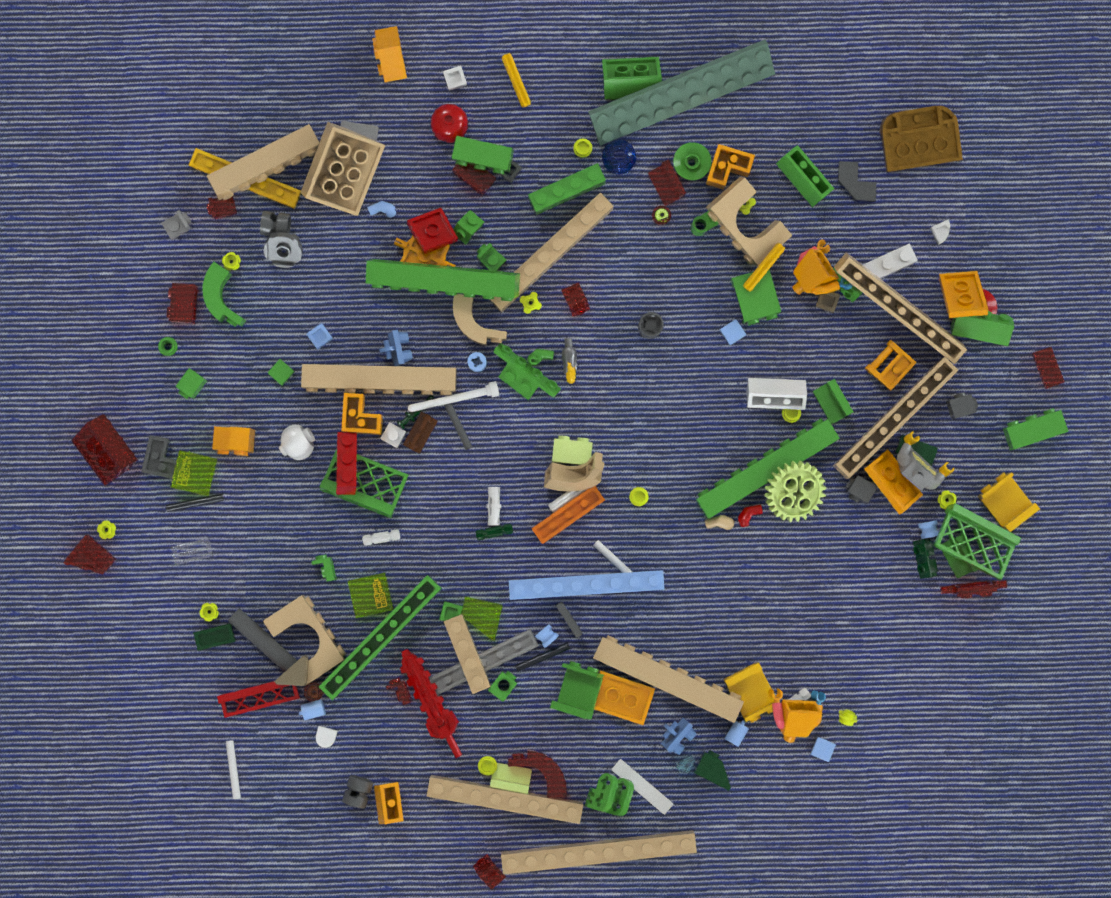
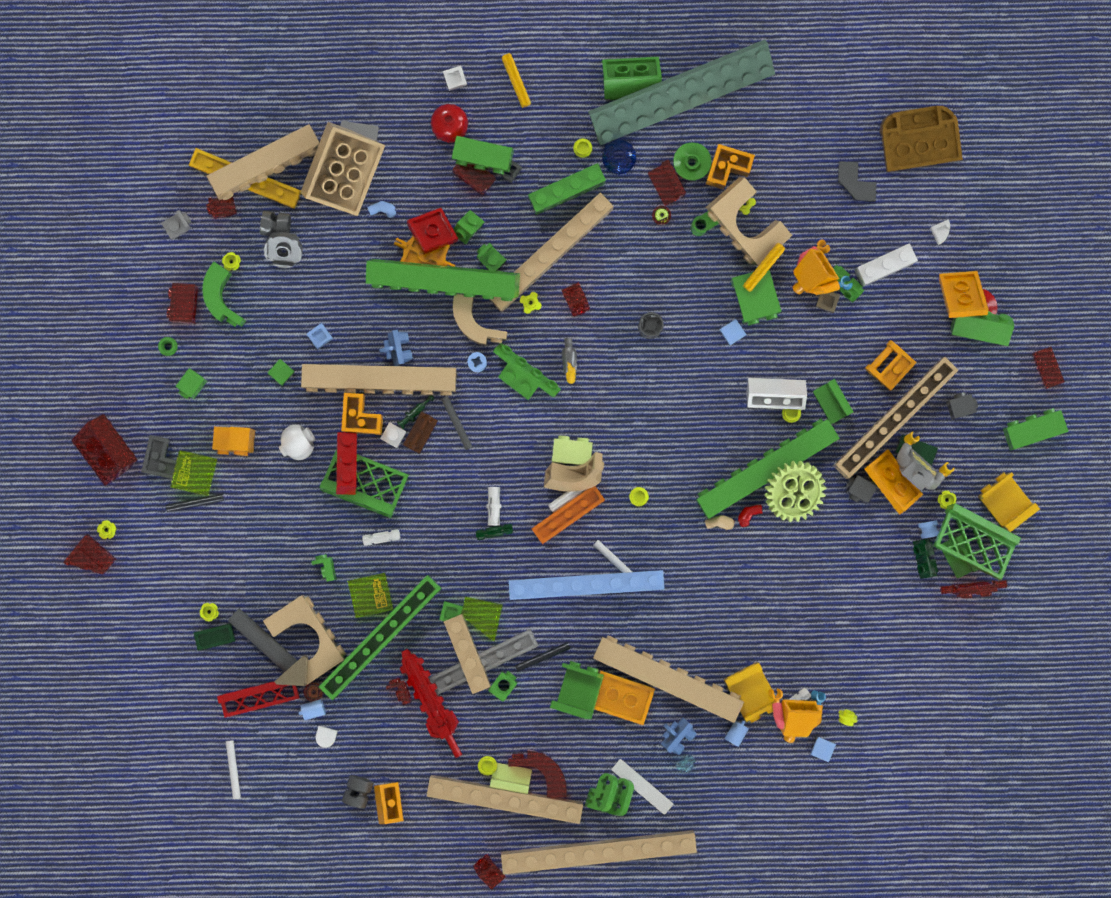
clear tile [171,538,213,566] -> none
light orange brick [372,26,407,82] -> none
white piece [408,381,499,412] -> none
bright green arm [527,349,554,366] -> none
light blue wheel [535,624,559,648] -> none
dark grey tile [556,602,582,638] -> none
dark green slope [693,750,731,791] -> none
bright green brick [776,145,834,207] -> none
tan brick [834,252,967,364] -> none

